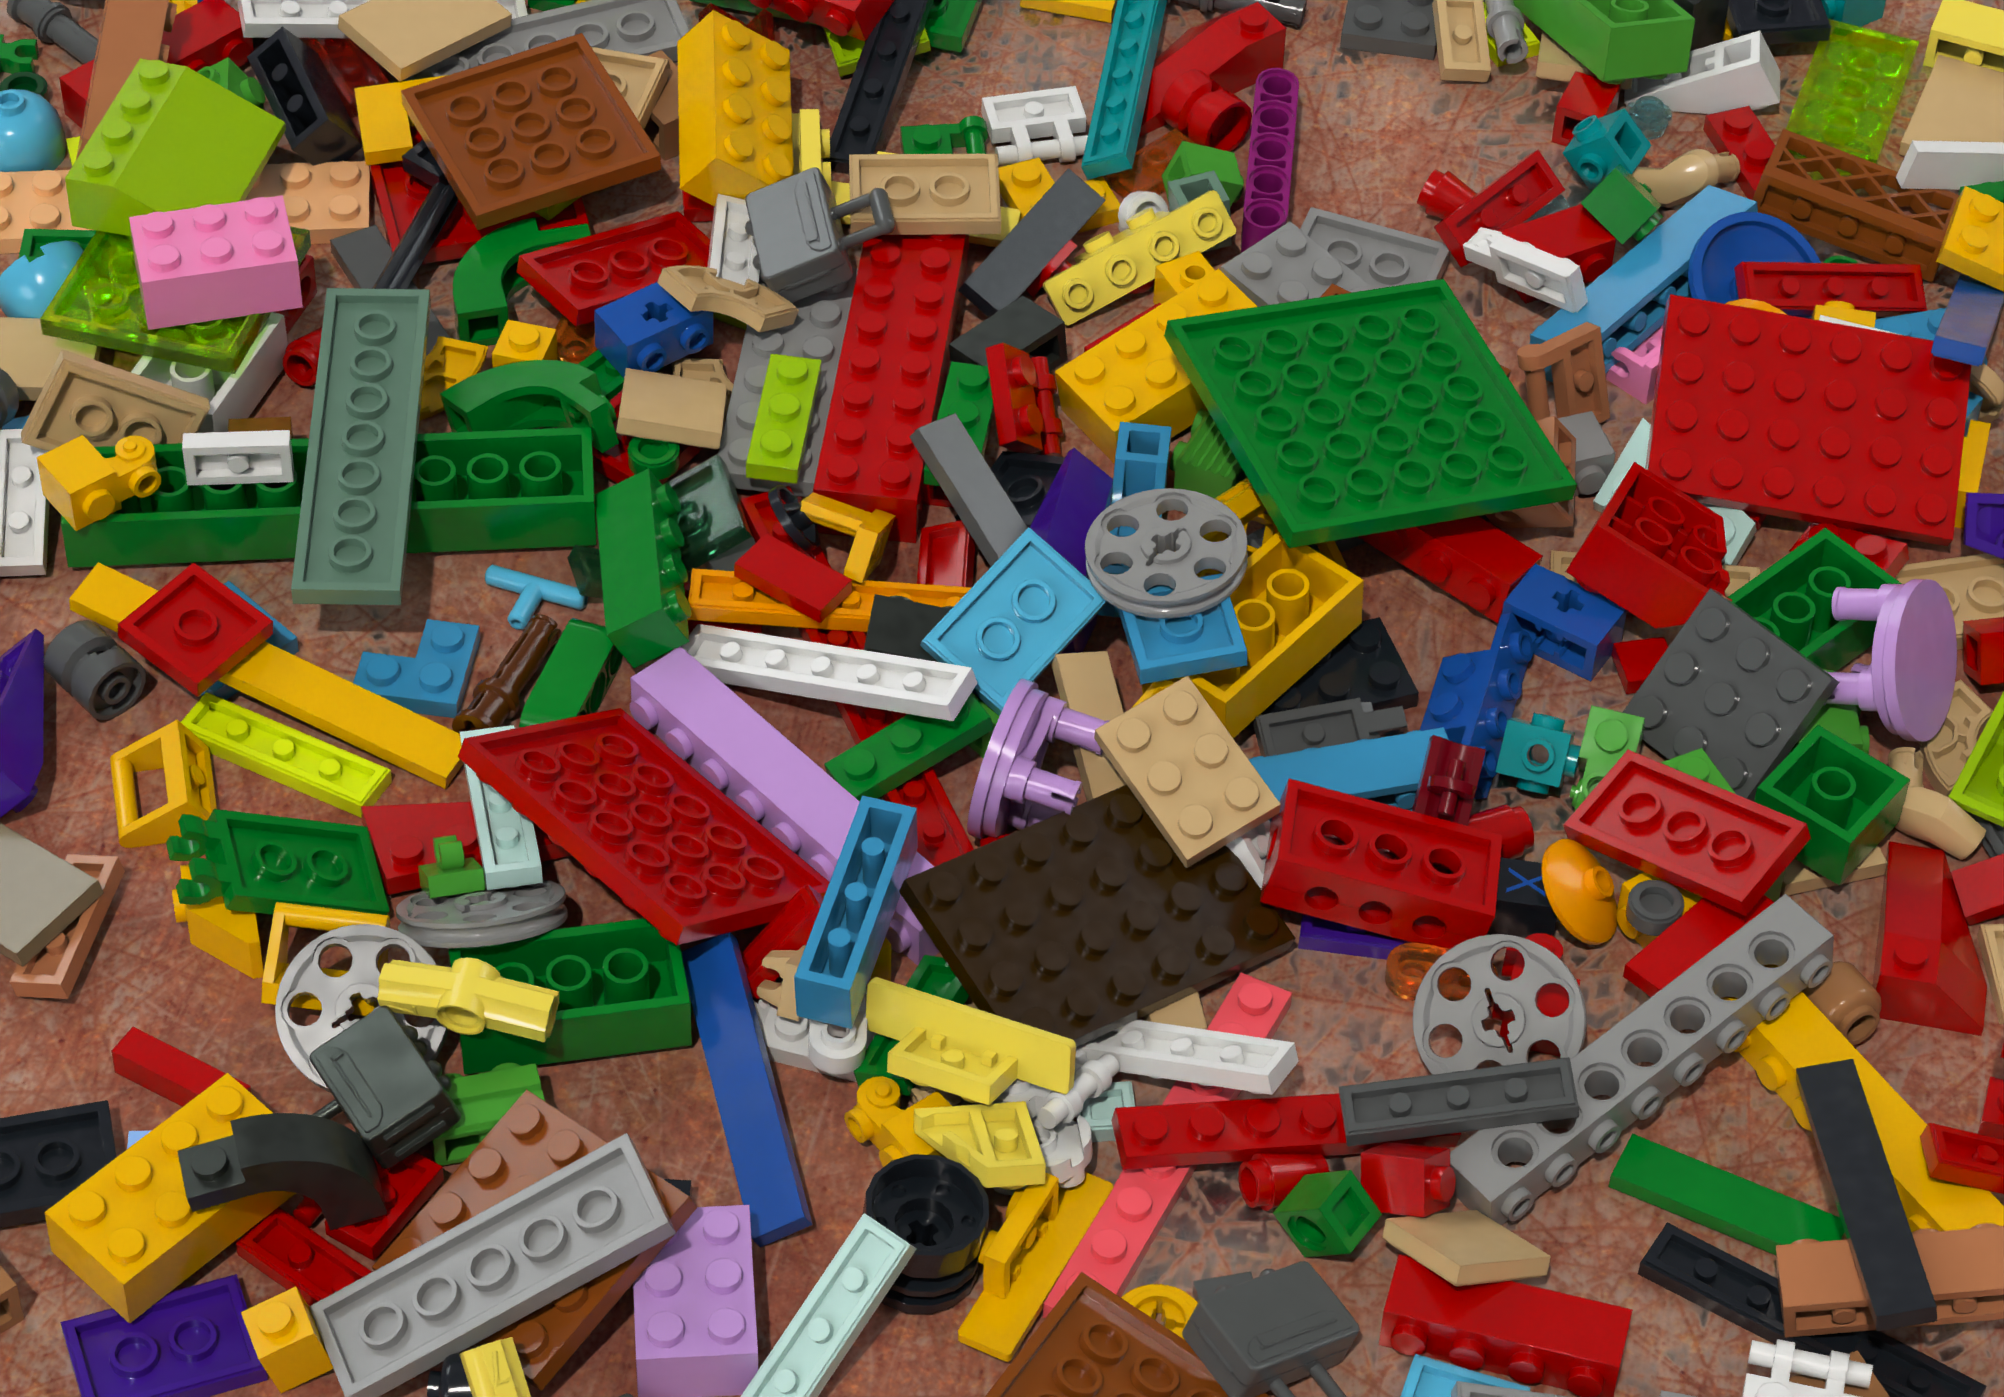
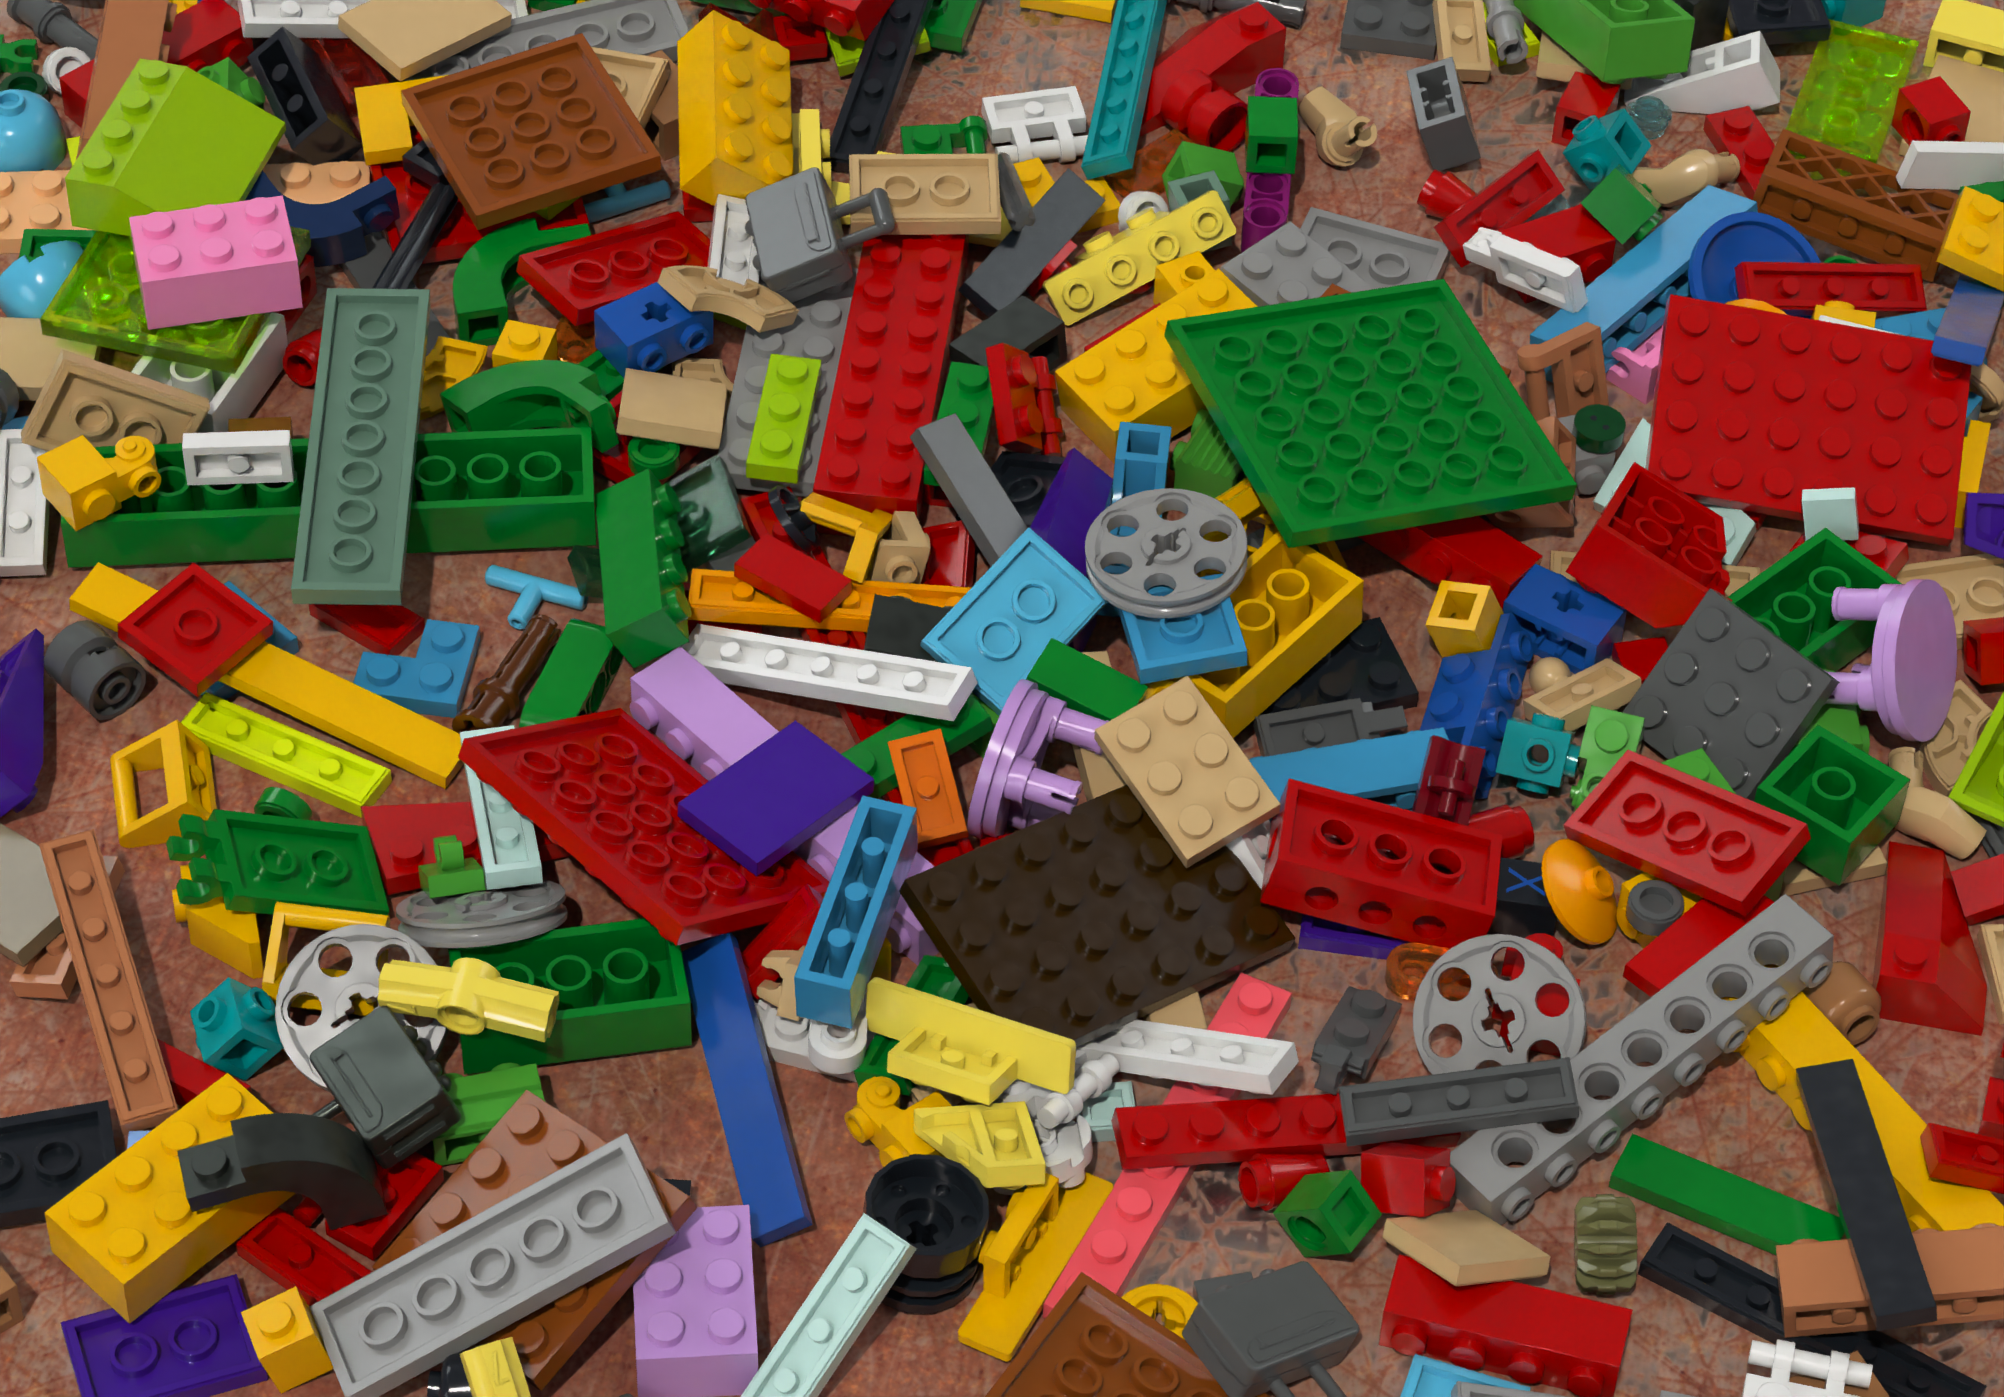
none -> nougat tile [39,829,178,1135]
none -> white tile [42,47,91,95]
none -> teal brick [190,977,284,1081]
none -> dark blue arch [245,170,400,267]
none -> green tile [254,787,313,820]
none -> red tile [309,604,425,656]
none -> medium azure piece [584,180,671,224]
none -> dark purple tile [677,720,874,876]
none -> red plate [771,15,828,61]
none -> tan bracket [867,511,931,584]
none -> orange plate [888,728,969,850]
none -> dark grey axle [998,152,1036,232]
none -> green tile [1026,638,1148,721]
none -> green brick [1245,96,1298,174]
none -> tan arm [1298,86,1377,167]
none -> dark grey hinge [1311,986,1402,1095]
none -> dark grey brick [1406,57,1481,171]
none -> yellow brick [1425,580,1504,658]
none -> tan plate [1523,657,1642,732]
none -> dark green tile [1572,404,1626,454]
none -> olive gear [1573,1194,1638,1295]
none -> light aqua tile [1802,487,1859,541]
none -> red brick [1891,76,1971,146]

